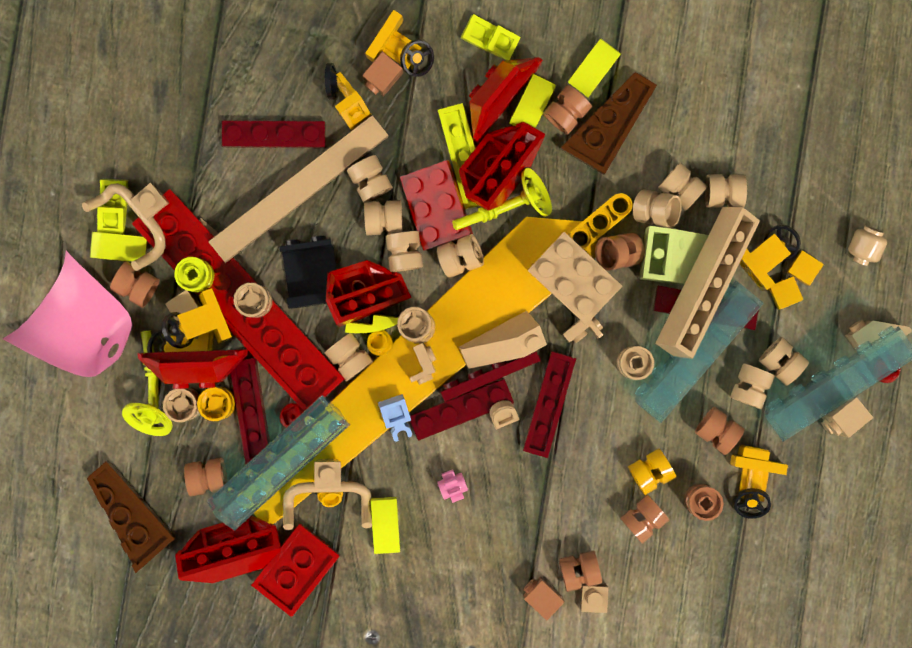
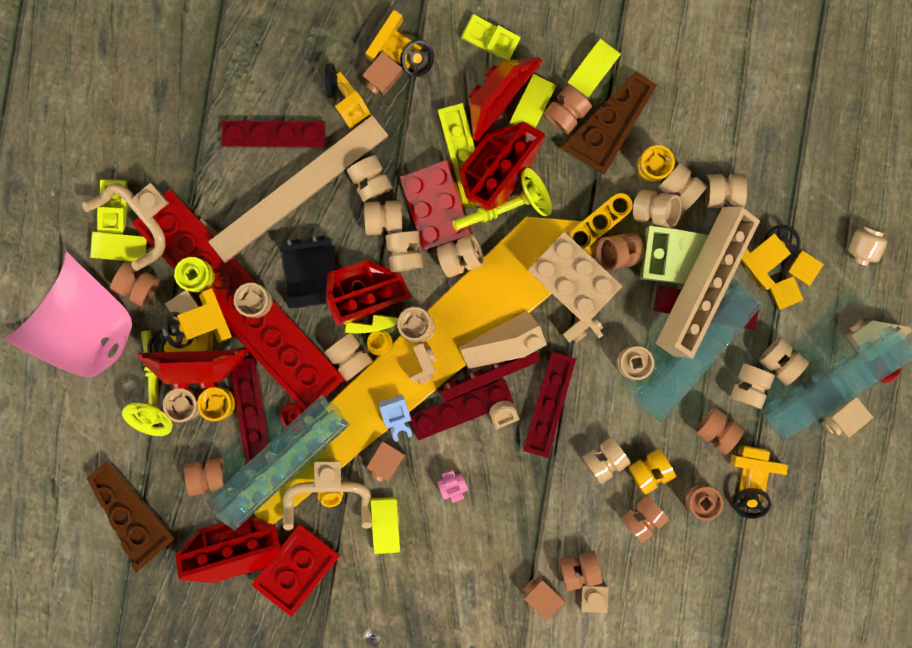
none -> nougat brick [366,440,406,482]
none -> tan wheel [582,436,631,485]
none -> yellow wheel [636,145,675,183]

